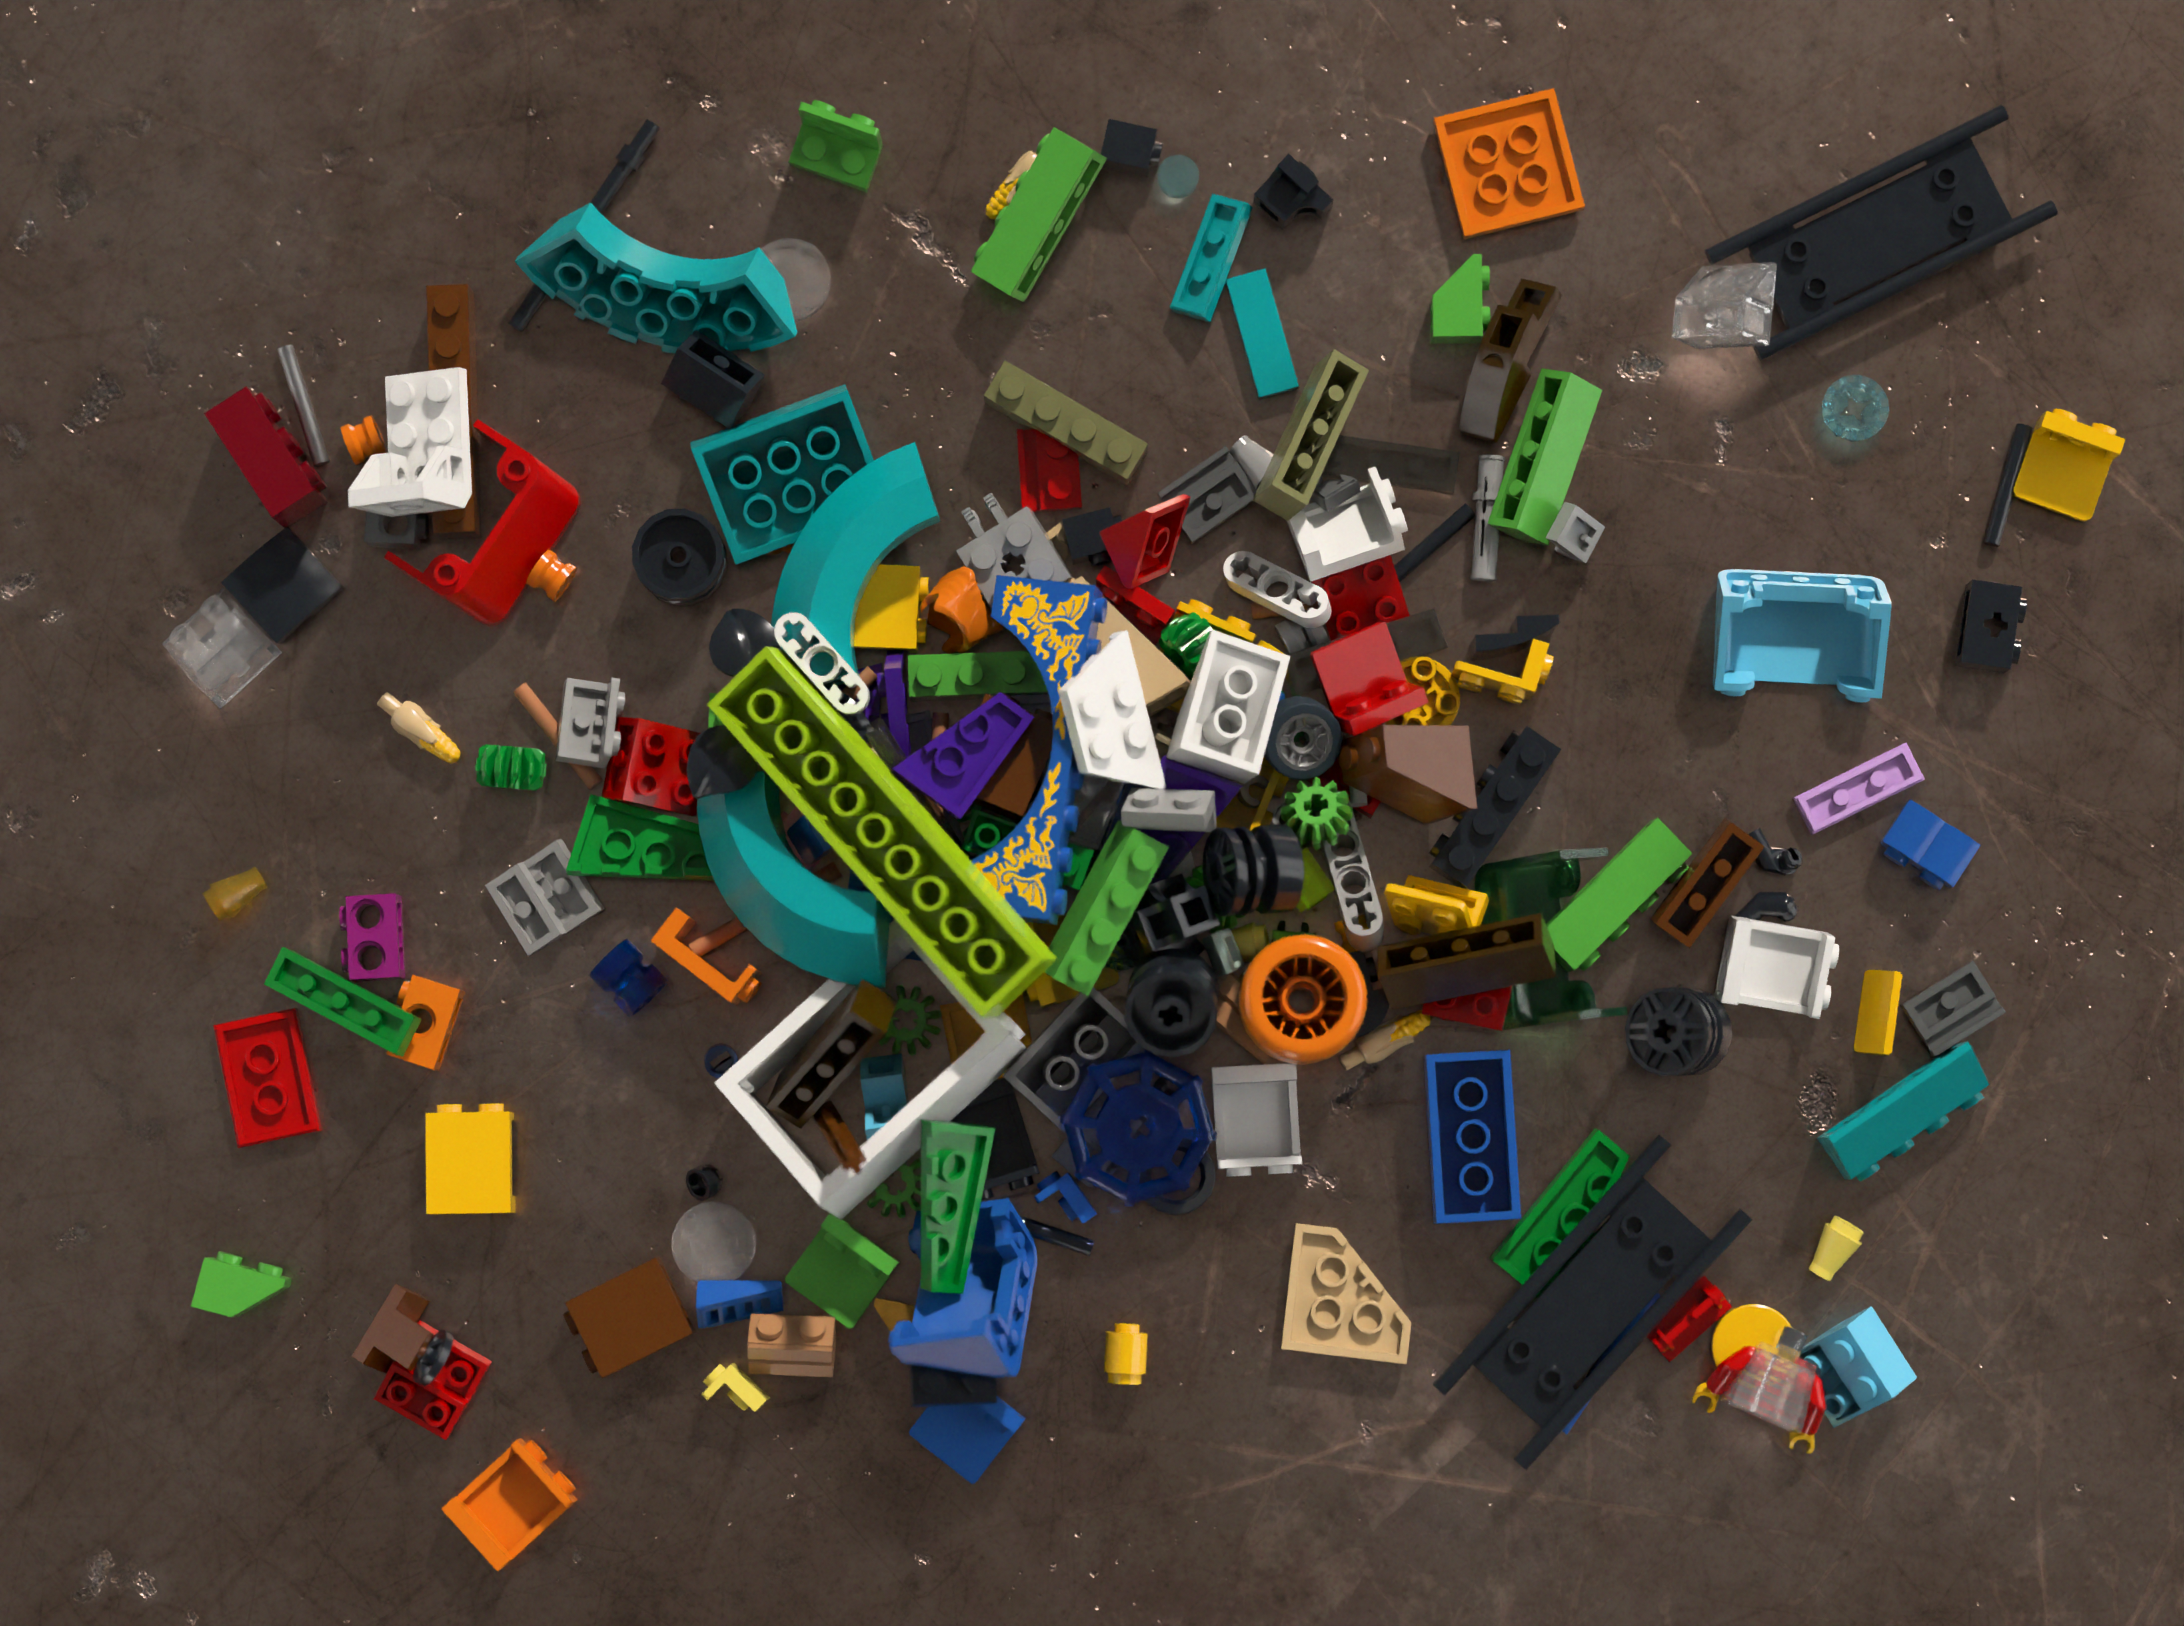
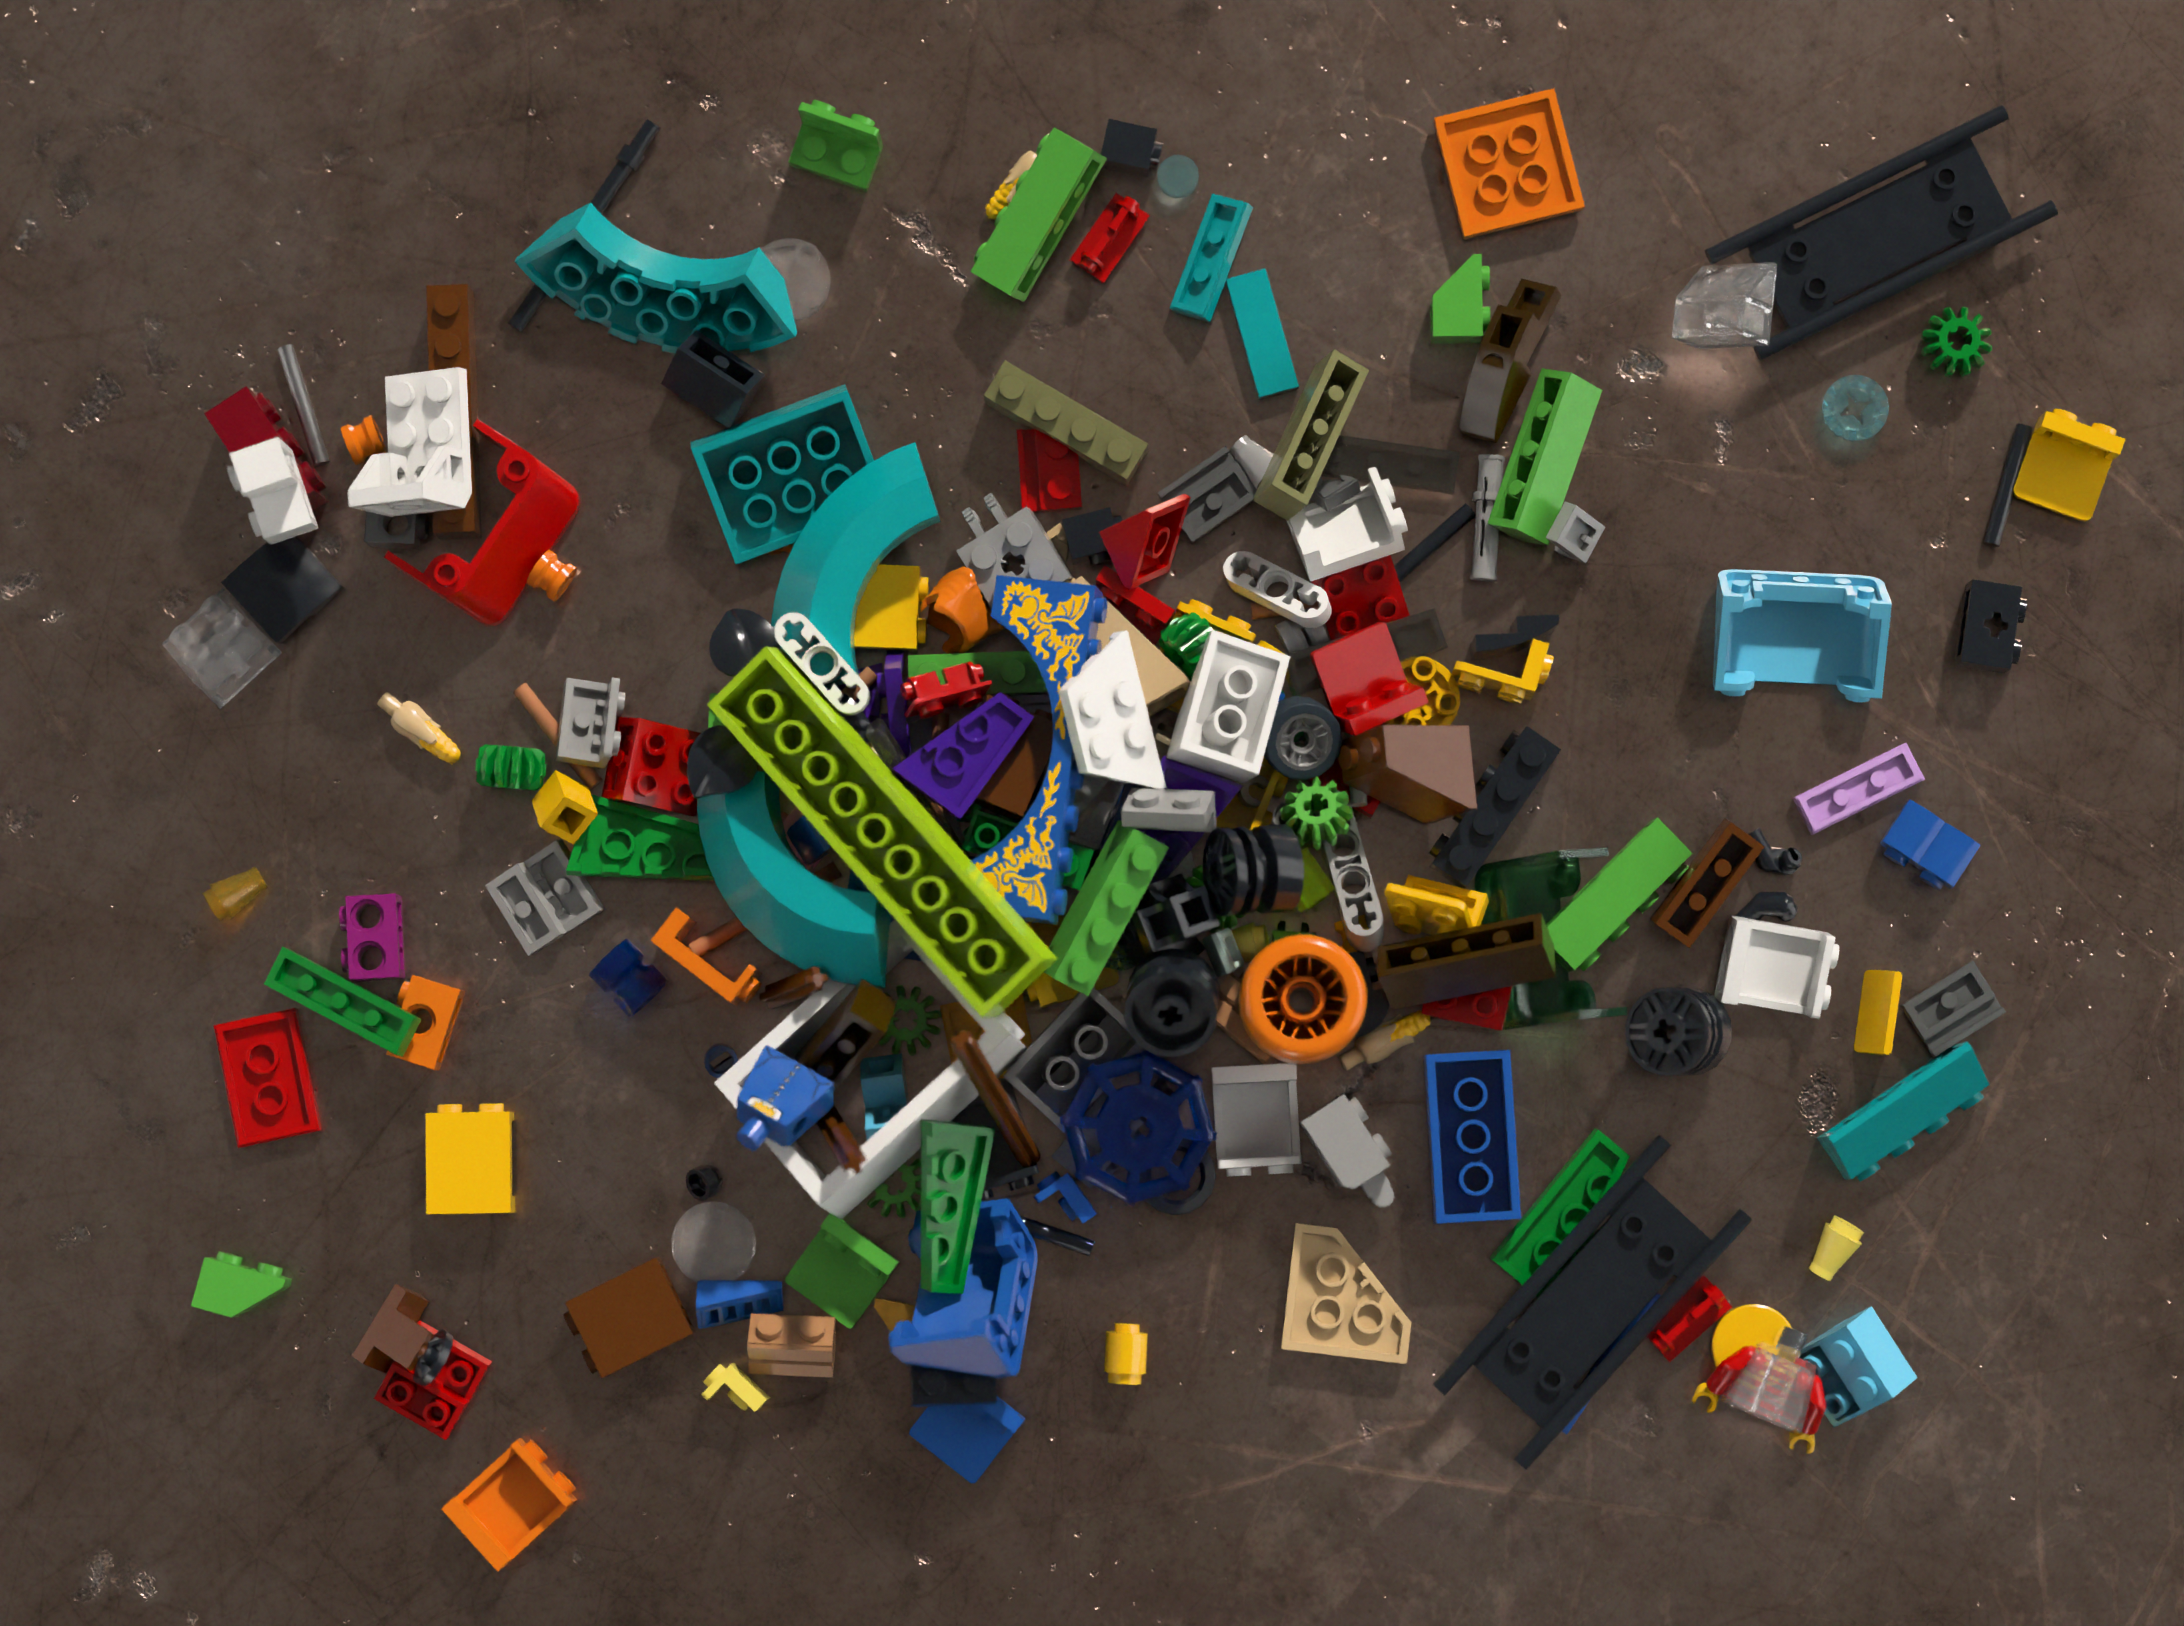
black wheel [632,508,727,606] -> none
black brick [1253,153,1334,230] -> none
none -> white brick [227,437,318,545]
none -> yellow brick [531,770,598,845]
none -> blue torso [736,1045,834,1151]
none -> reddish brown axle [759,966,828,1009]
none -> red hinge [900,661,993,719]
none -> reddish brown axle [950,1031,1040,1168]
none -> red hinge [1070,193,1150,283]
none -> light grey hinge [1299,1094,1395,1208]
none -> green gear [1921,307,1992,377]

